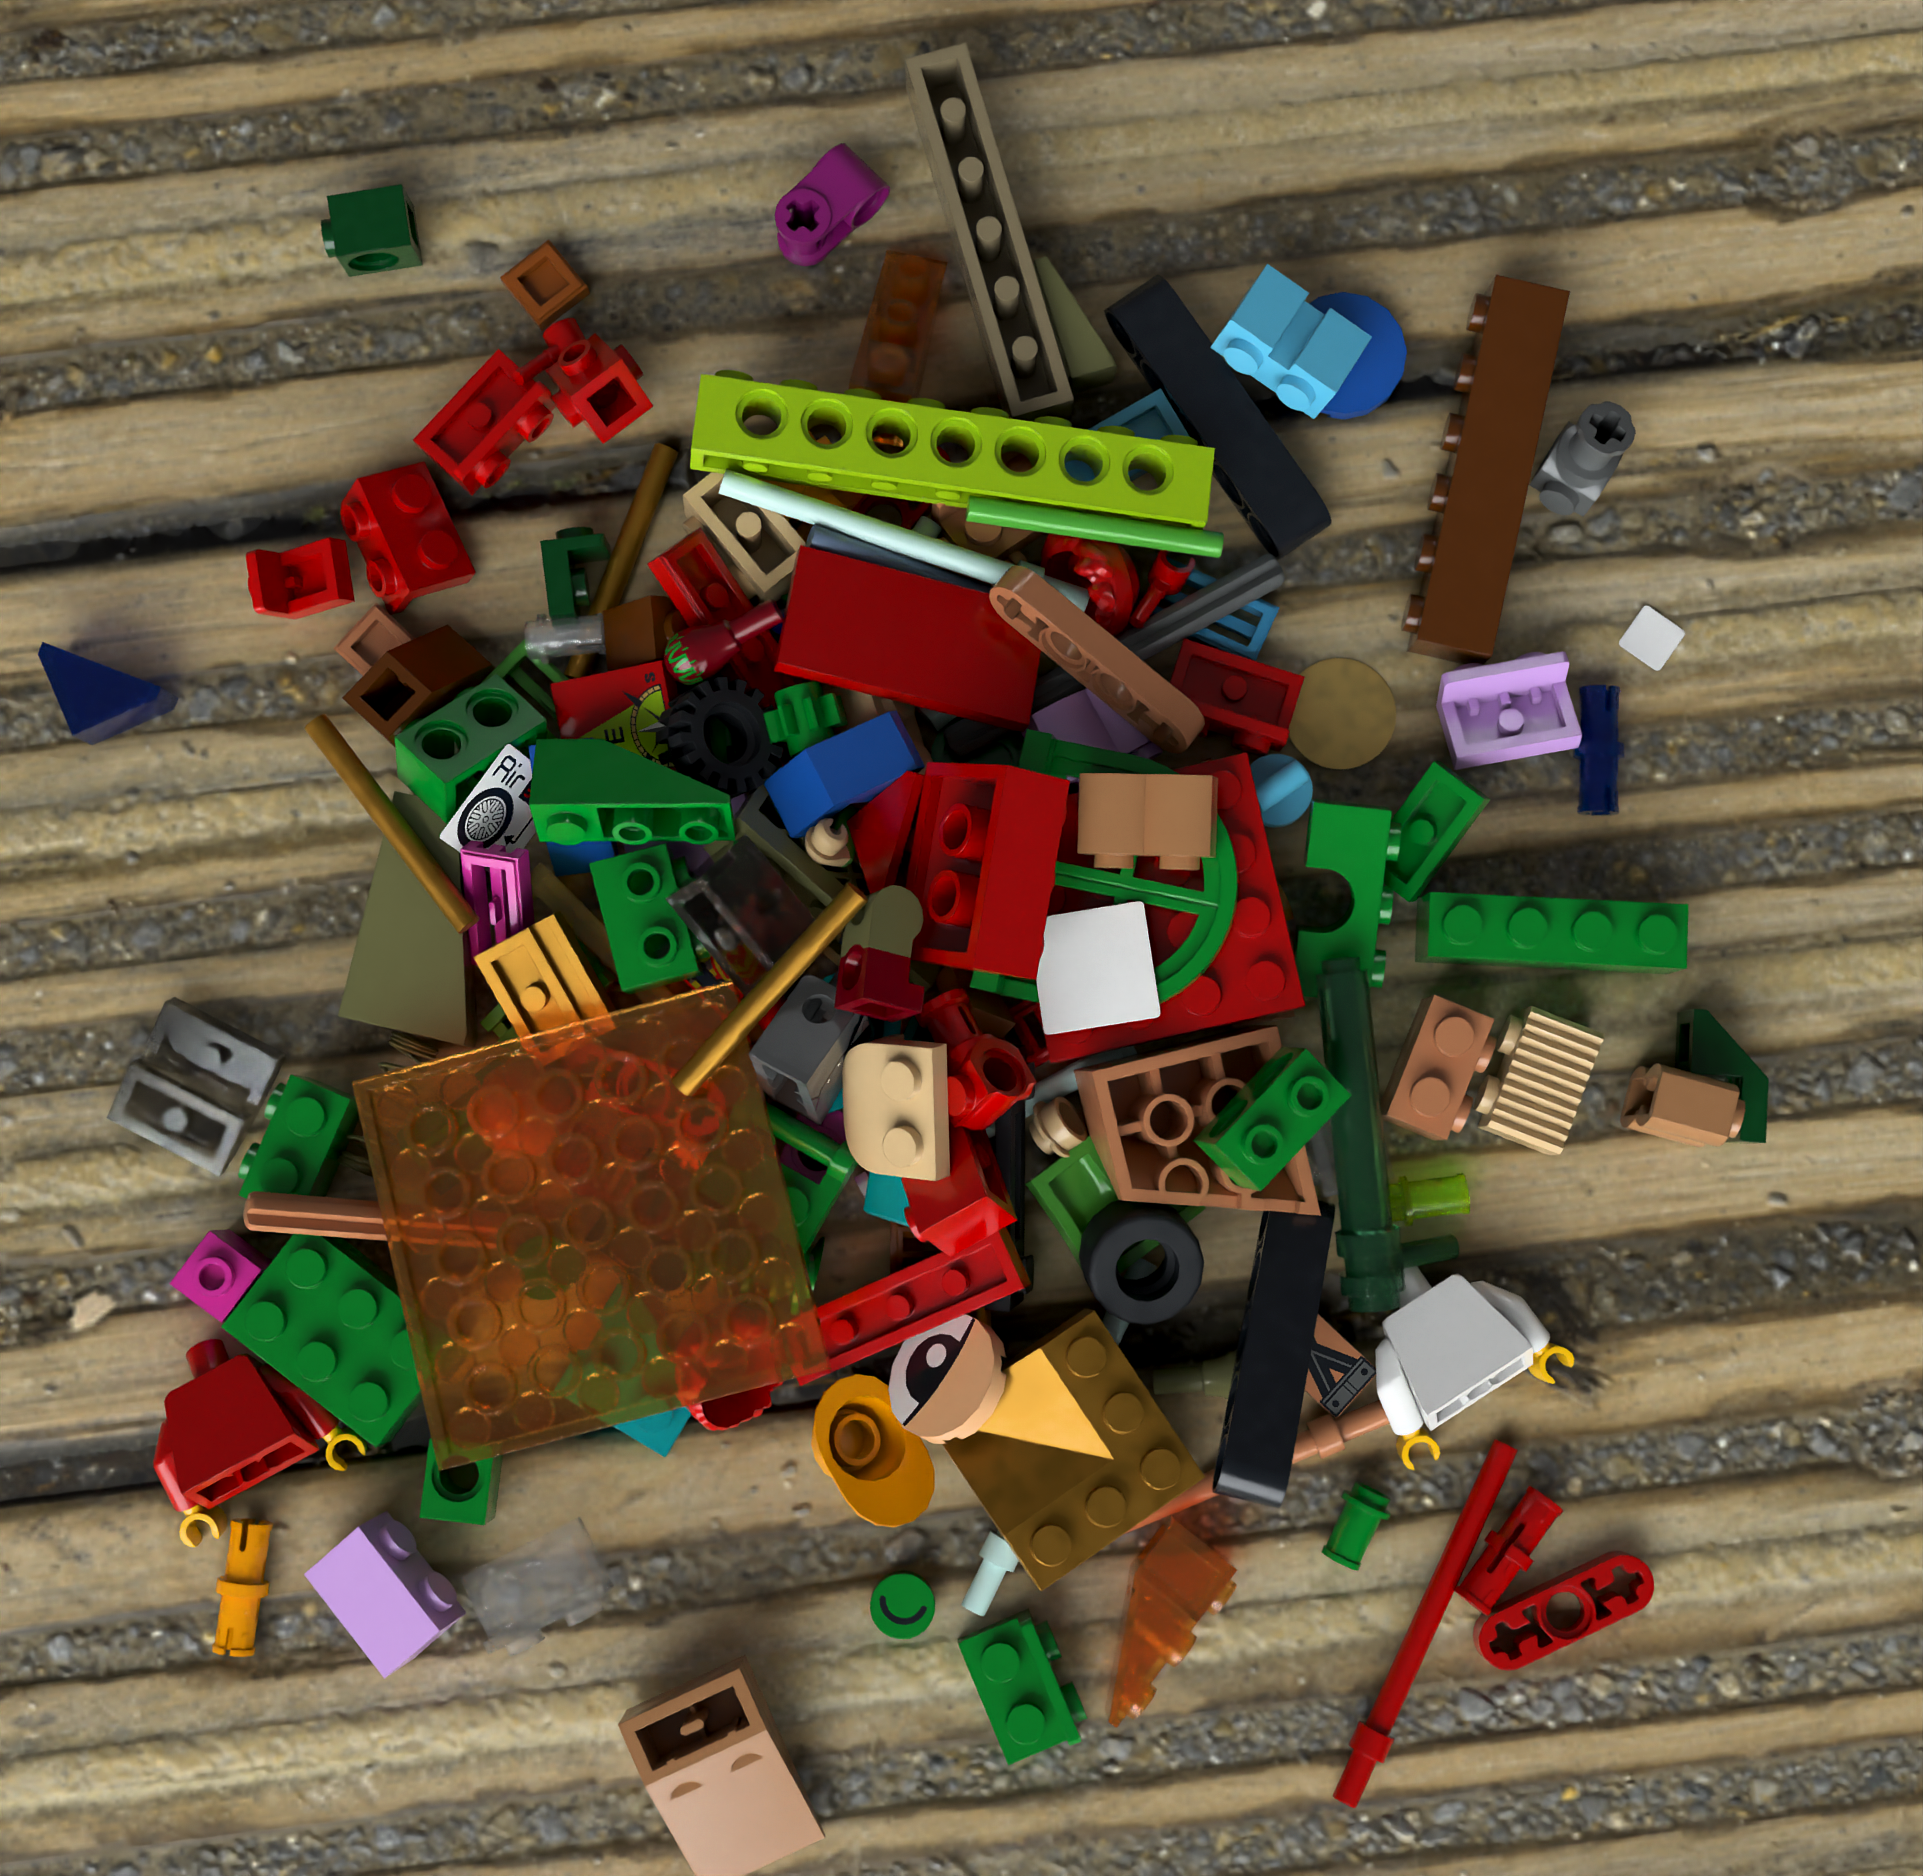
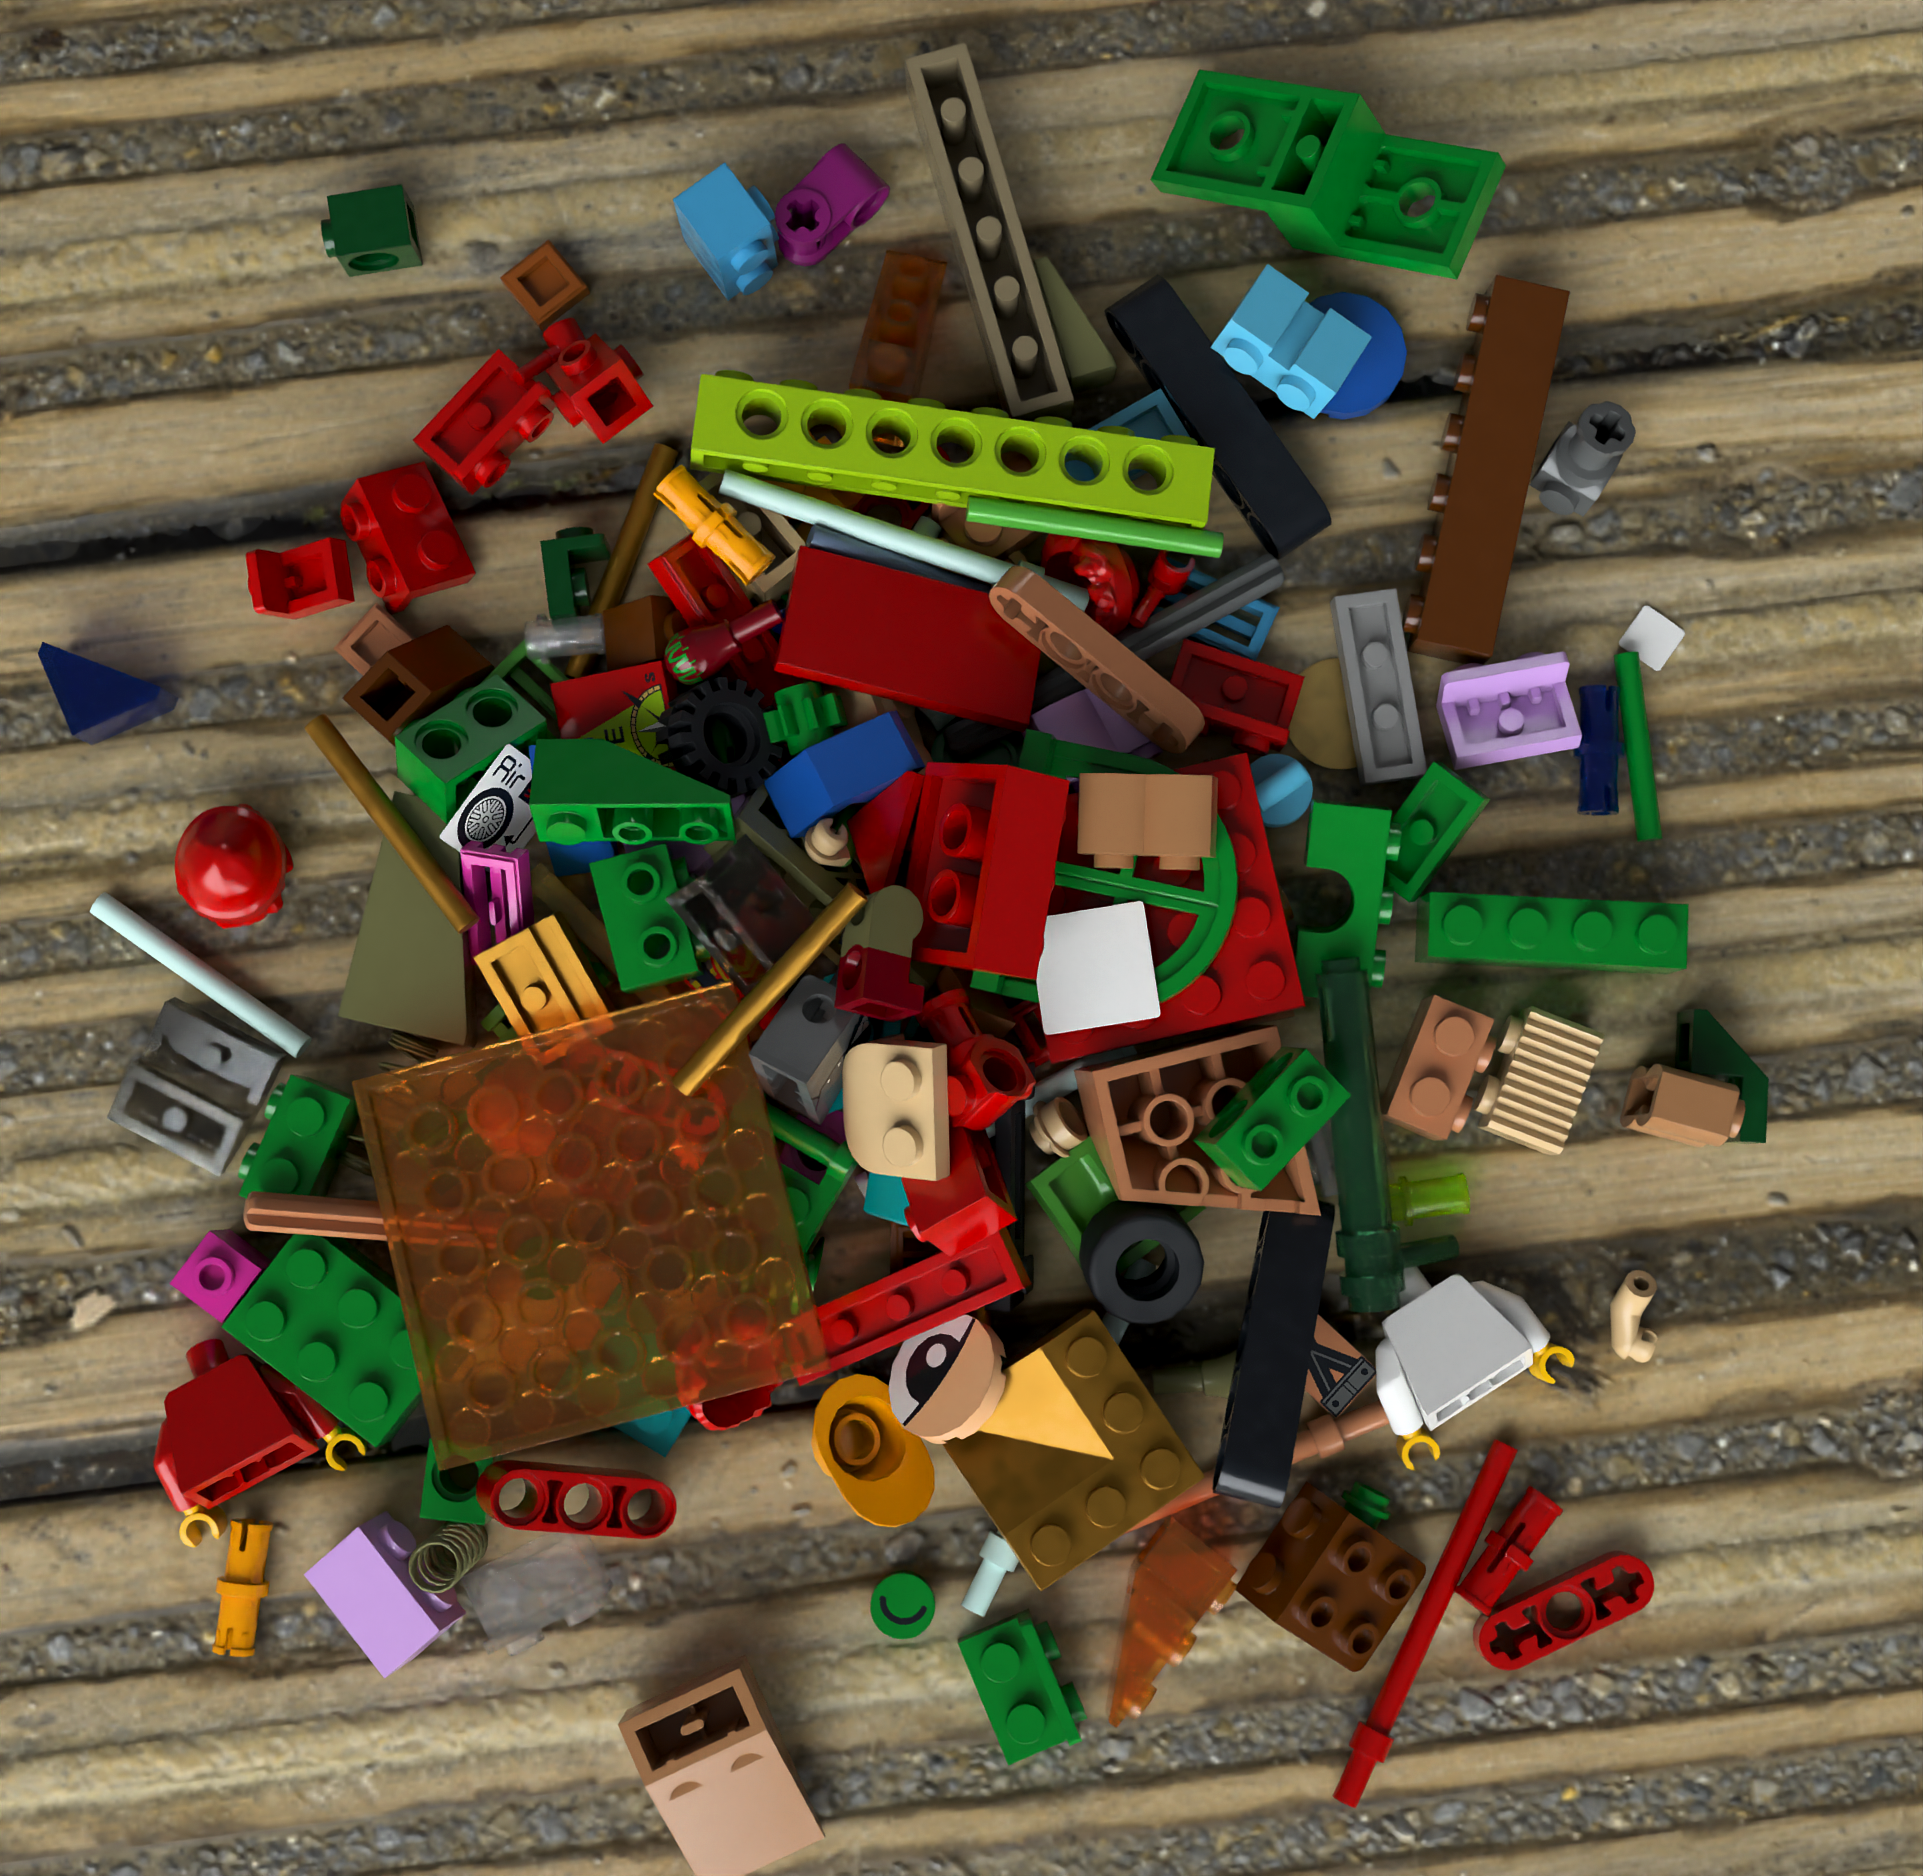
none -> light aqua bar [90,892,312,1058]
none -> red hair [175,804,294,929]
none -> olive piece [409,1521,488,1593]
none -> red beam [476,1460,677,1539]
none -> light orange pin [653,464,776,586]
none -> dark azure brick [673,163,779,301]
none -> green bracket [1150,69,1506,279]
none -> reddish brown bracket [1234,1481,1426,1672]
none -> light grey plate [1330,588,1427,787]
none -> tan arm [1610,1270,1658,1363]
none -> green bar [1613,652,1663,842]

